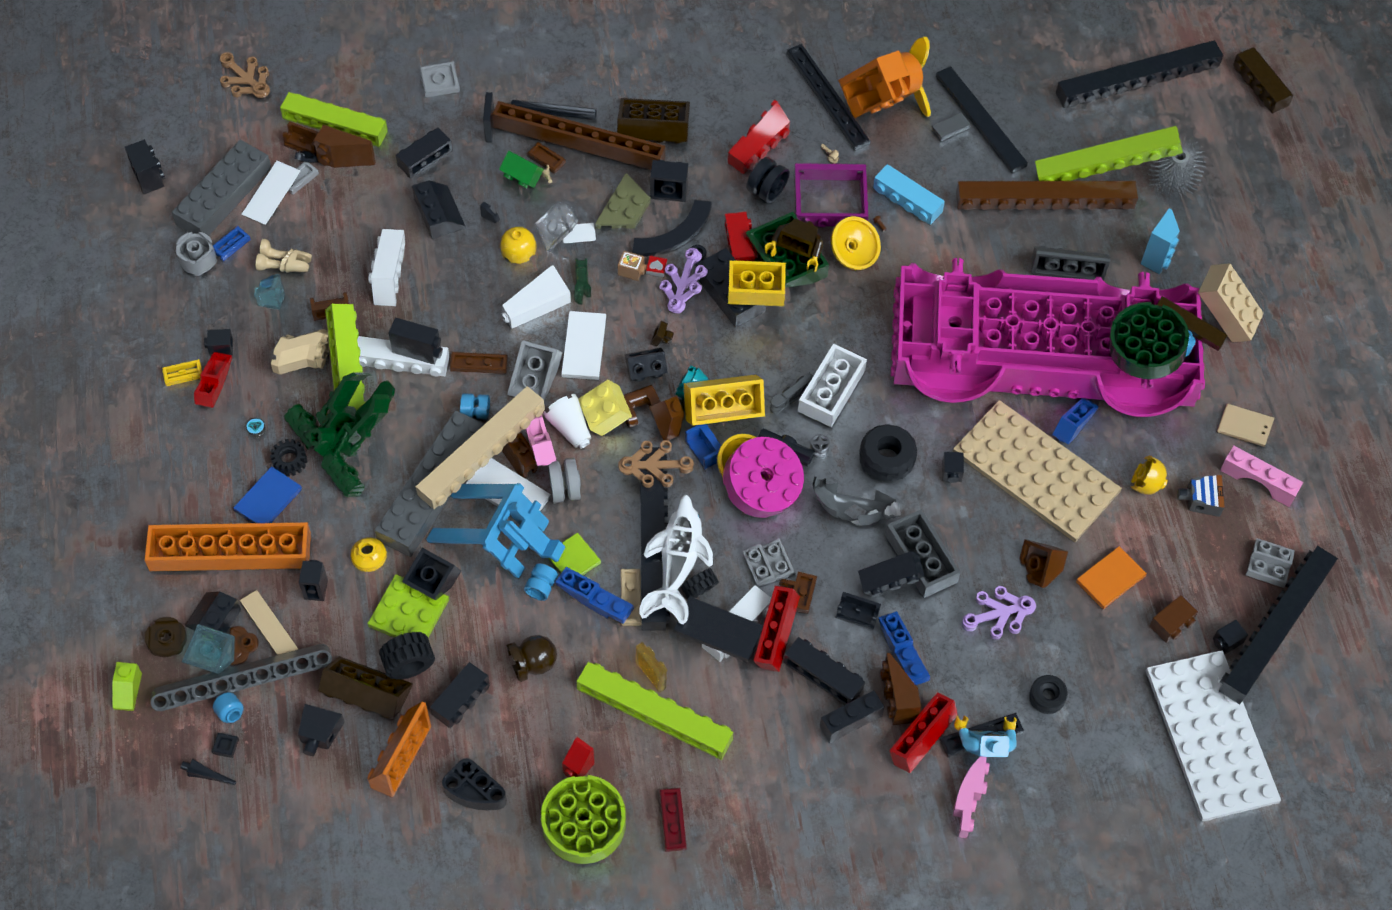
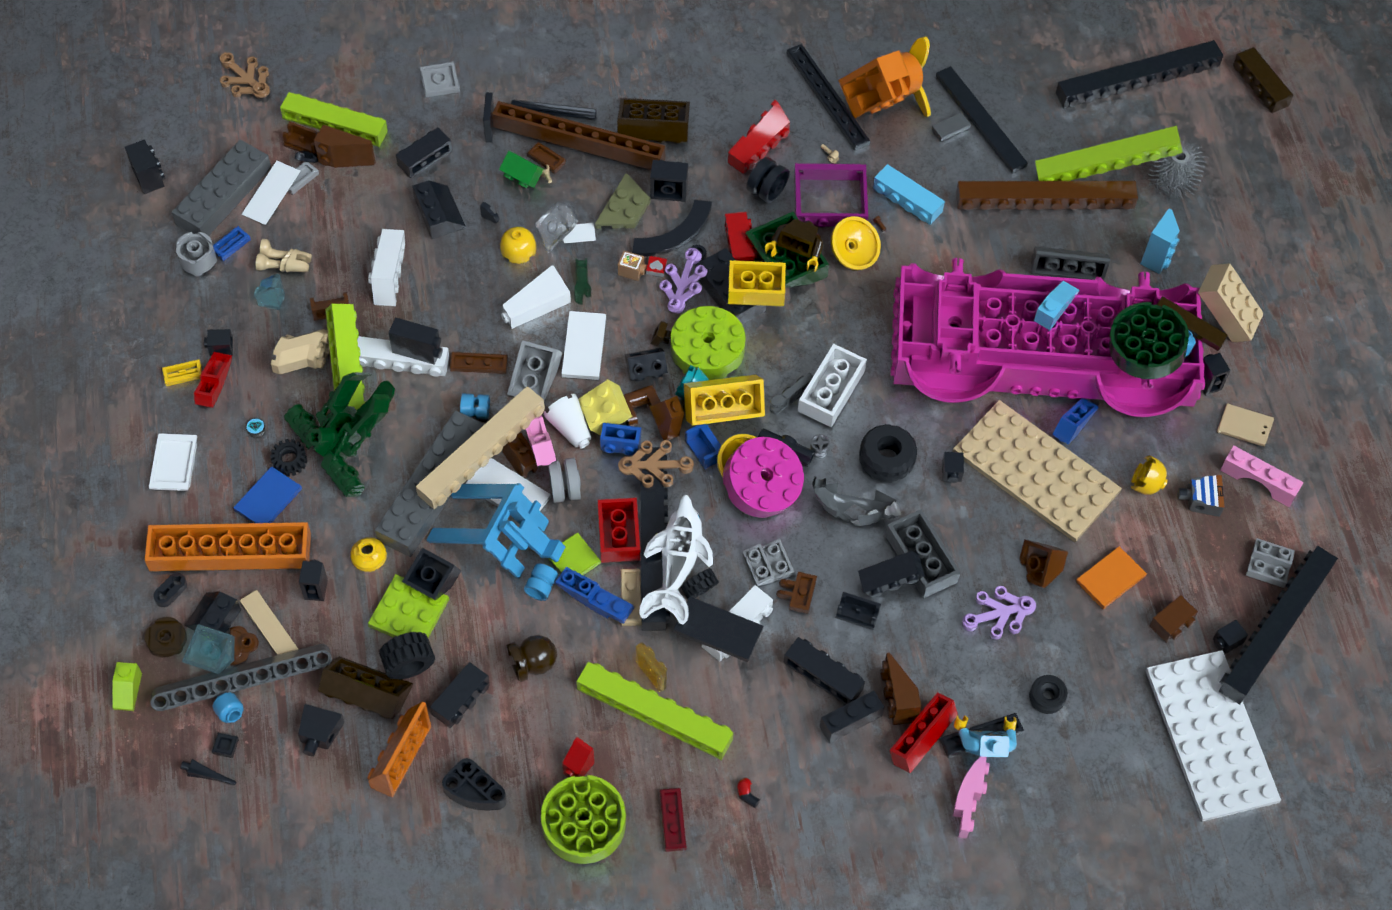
red brick [754,586,800,672] -> none
blue slope [879,611,930,685] -> none
none -> white piece [149,434,197,491]
none -> black beam [153,573,187,607]
none -> red brick [598,498,640,563]
none -> blue brick [600,423,641,456]
none -> lime brick [671,306,746,380]
none -> arm [737,778,760,808]
none -> medium azure slope [1034,281,1079,330]
none -> black brick [1202,353,1231,396]

